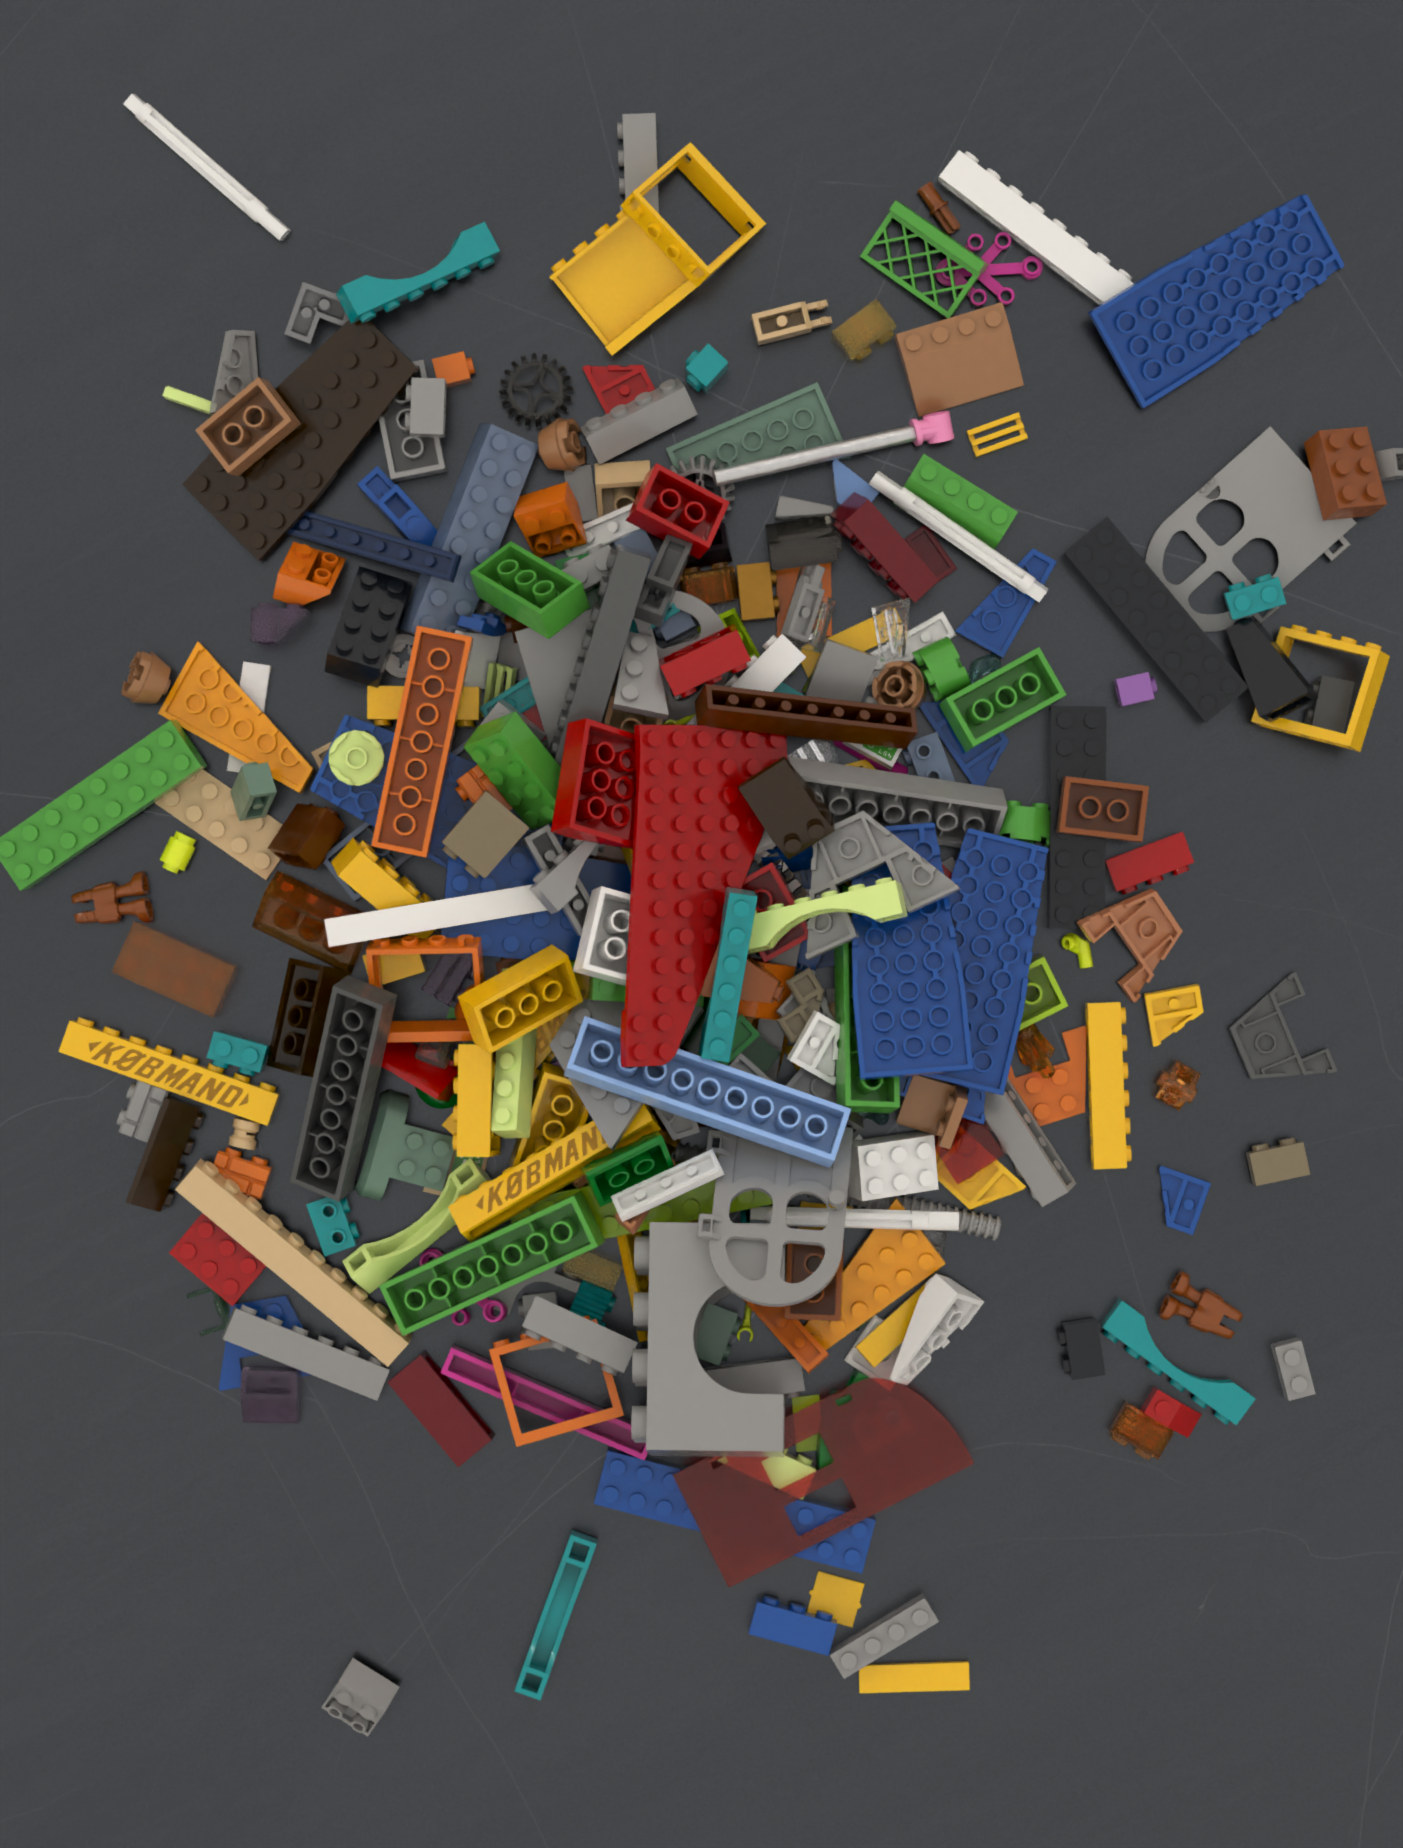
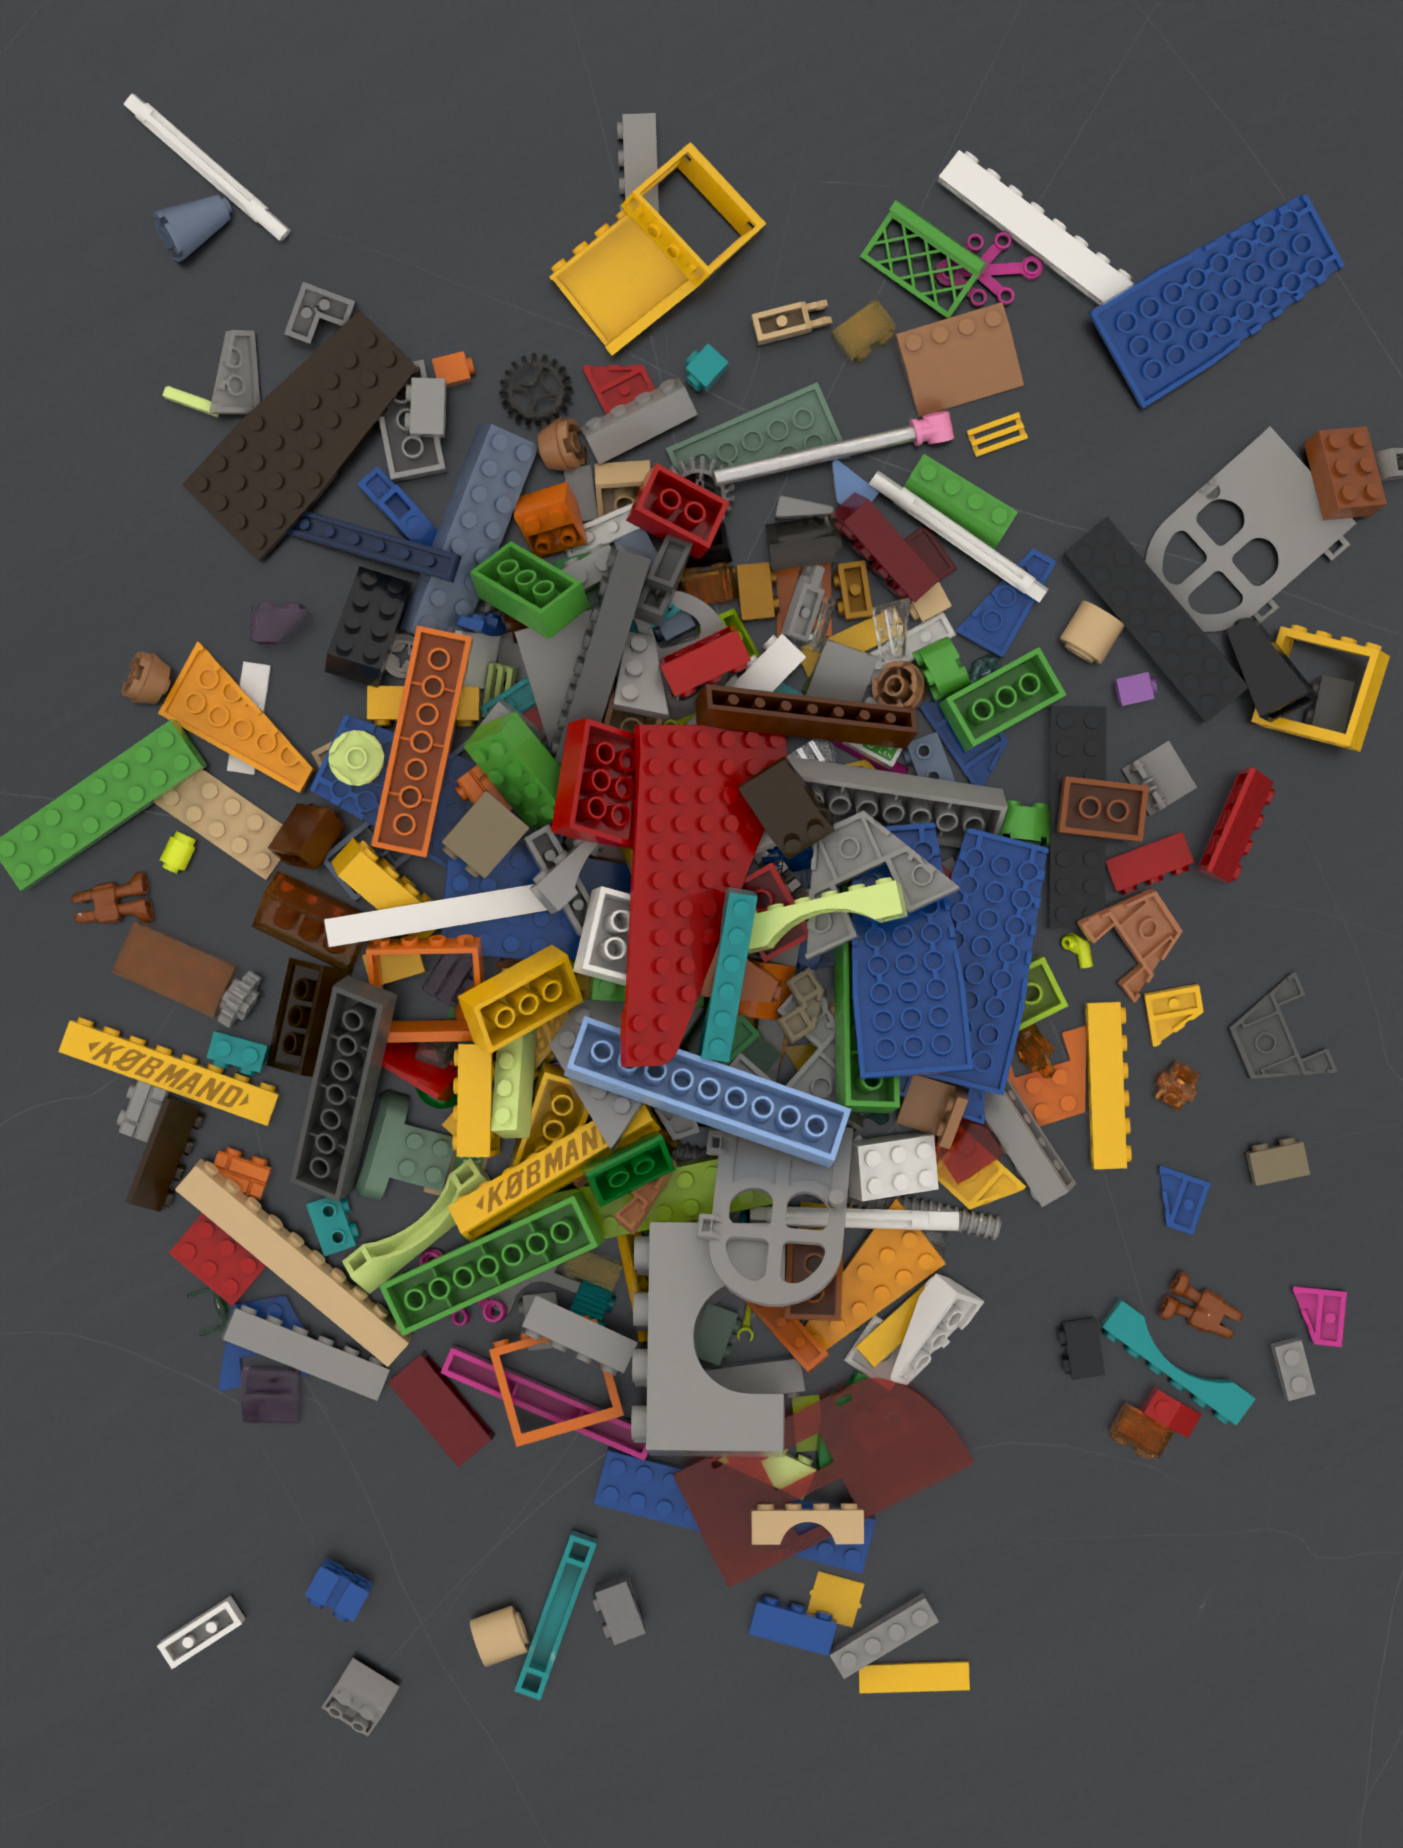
medium nougat brick [195,377,301,476] -> none
tan wheel [228,1117,261,1150] -> none
sand green brick [231,762,277,821] -> none
orange slope [273,542,346,607] -> none
teal arch [336,222,500,324] -> none
white tile [611,1149,725,1222] -> none
white wing [786,1010,840,1085] -> none
dark orange axle [917,181,960,235] -> none
teal brick [1223,573,1287,620] -> none
none -> sand blue cone [152,195,232,262]
none -> white brick [157,1595,246,1669]
none -> light grey gear [218,971,261,1028]
none -> blue brick [304,1557,374,1622]
none -> tan piece [470,1606,529,1667]
none -> flat silver brick [592,1573,646,1645]
none -> tan arch [751,1503,864,1545]
none -> pearl gold brick [832,560,873,621]
none -> tan brick [907,582,952,623]
none -> tan piece [1060,600,1125,664]
none -> light grey hinge [1122,741,1197,816]
none -> red slope [1196,767,1275,884]
none -> dark pink wing [1293,1286,1347,1347]

